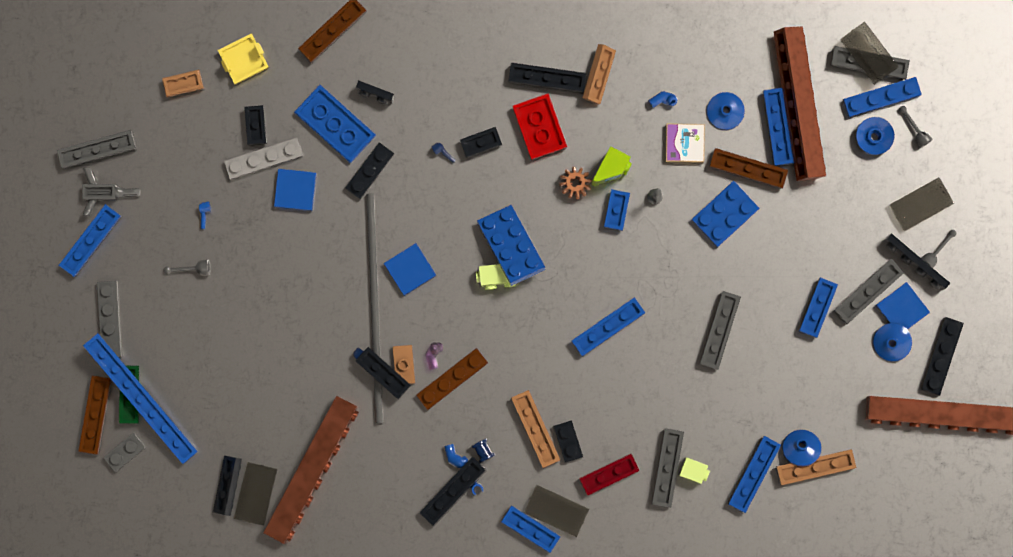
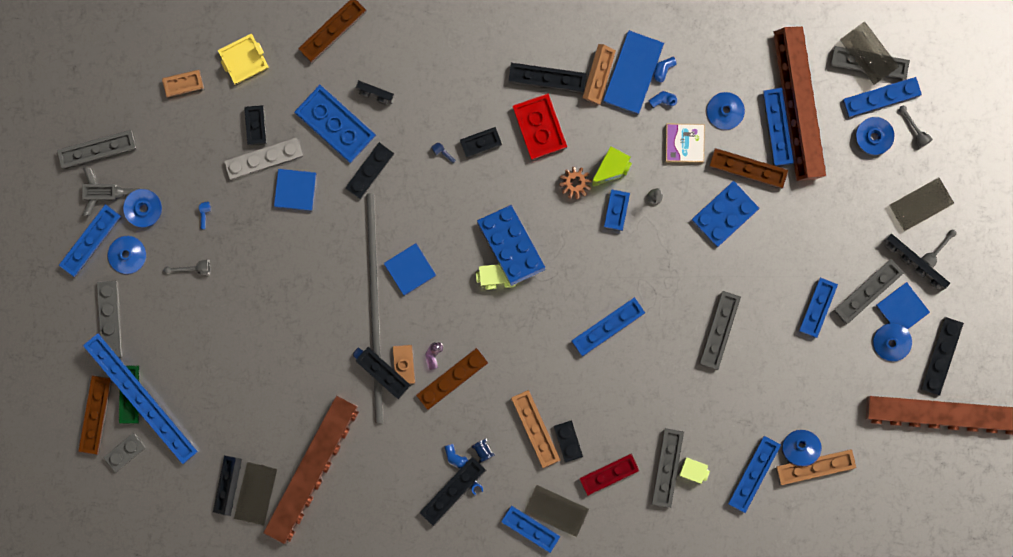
none -> blue dish [108,236,146,274]
none -> blue dish [123,189,162,227]
none -> blue tile [603,30,664,115]
none -> blue arm [654,57,677,82]

